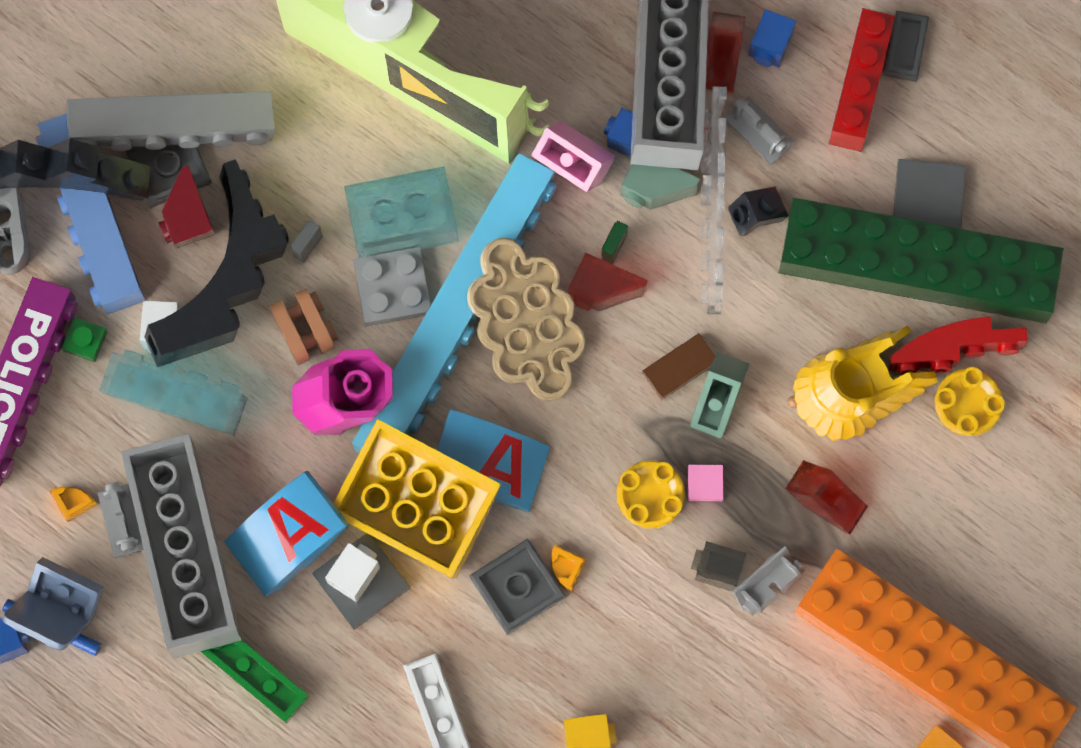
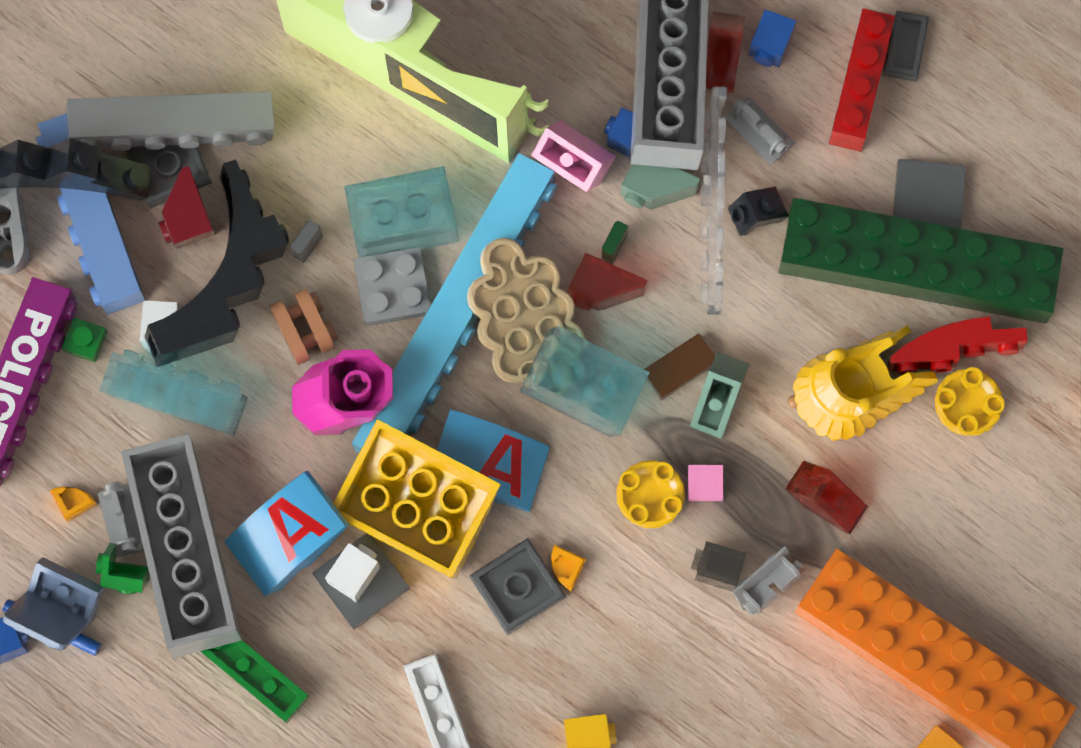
none -> green bracket [96,543,149,594]
none -> clear light blue brick [519,326,649,437]

